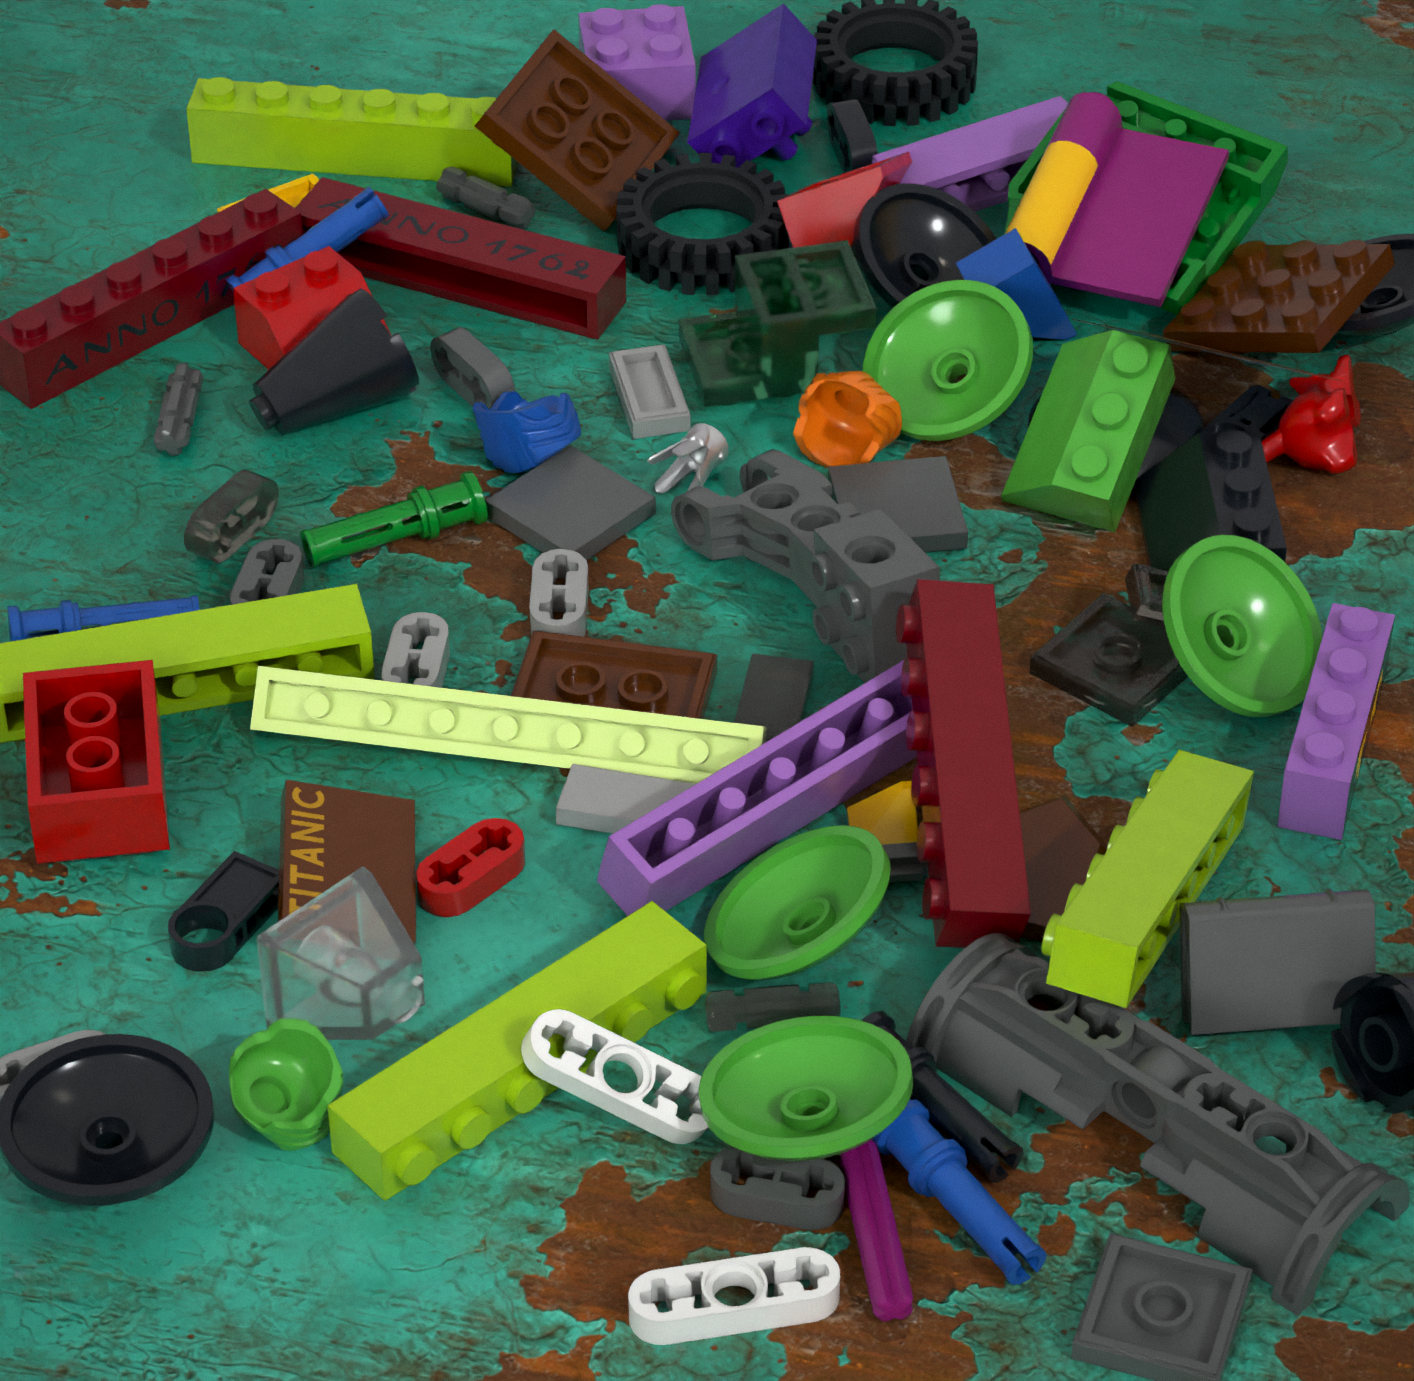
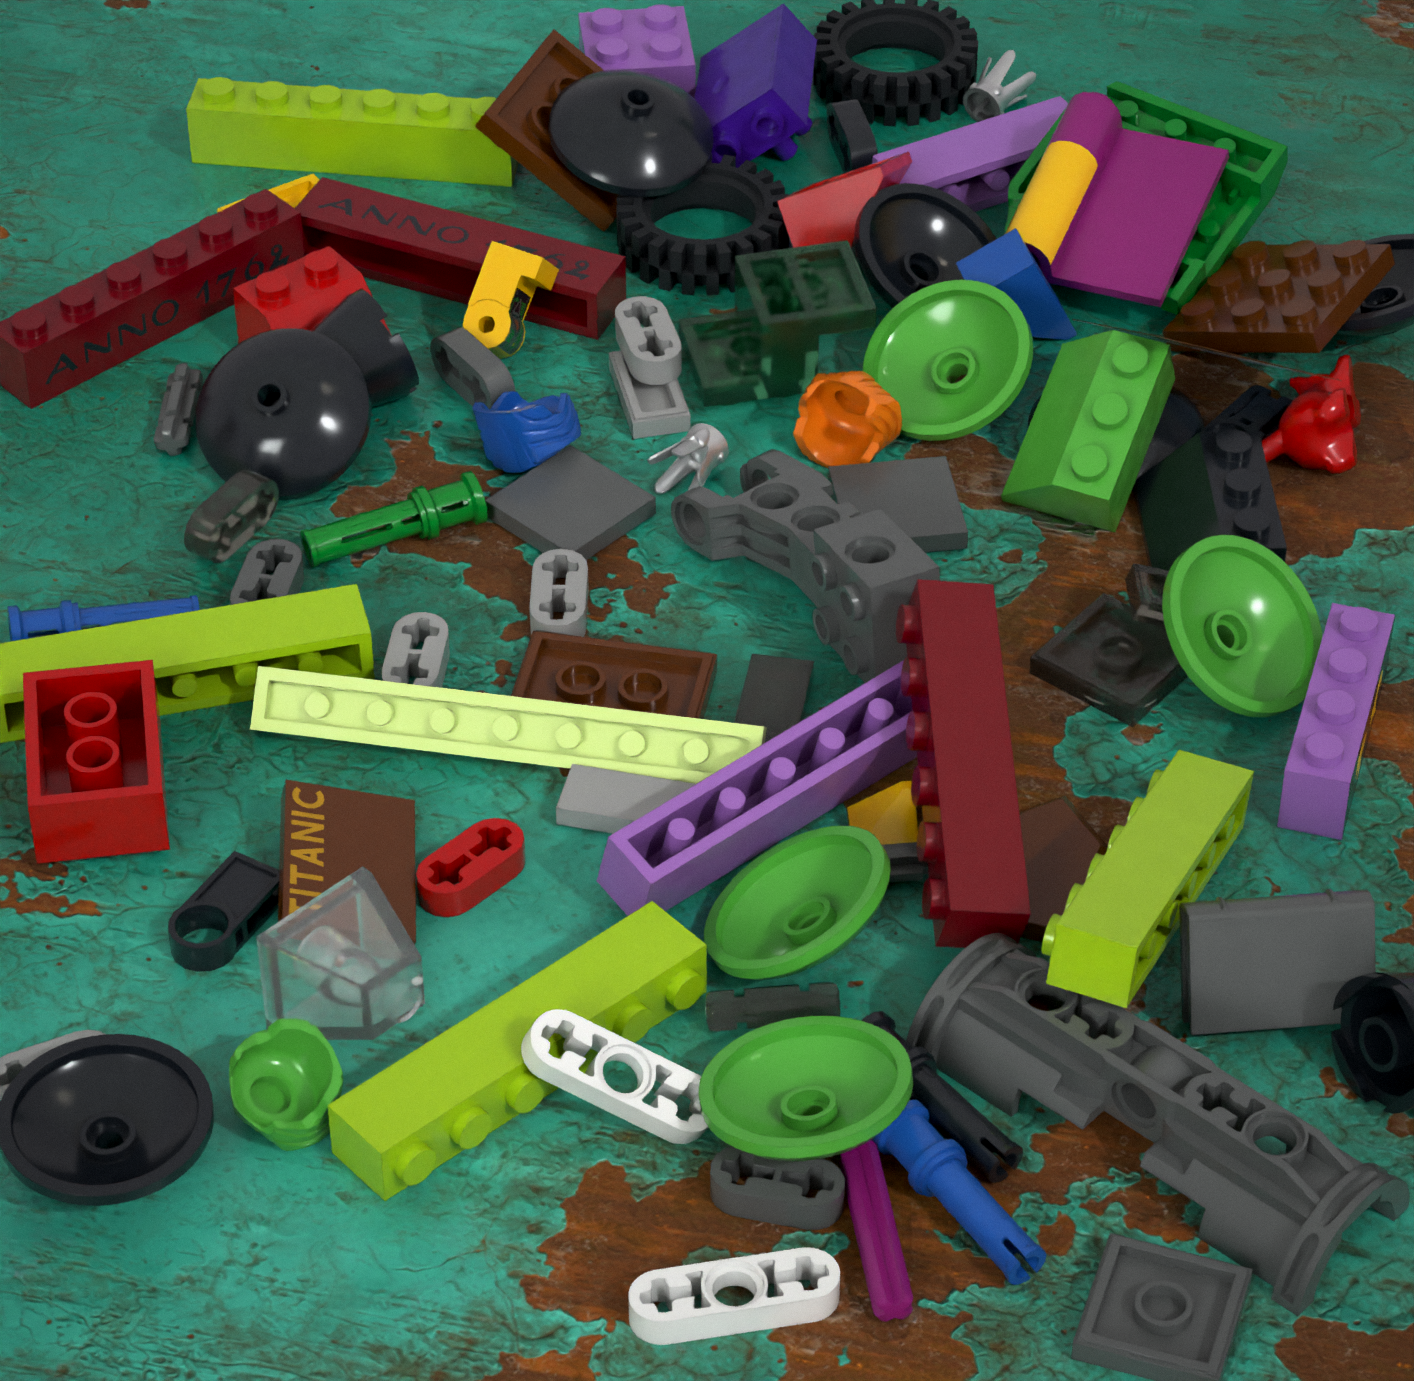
blue pin [225,186,390,291] -> none
dark grey axle [436,166,535,230] -> none
none -> black dish [196,328,372,500]
none -> yellow leg [462,241,559,359]
none -> black dish [548,69,713,197]
none -> light grey beam [615,296,682,385]
none -> flat silver piece [963,50,1037,122]

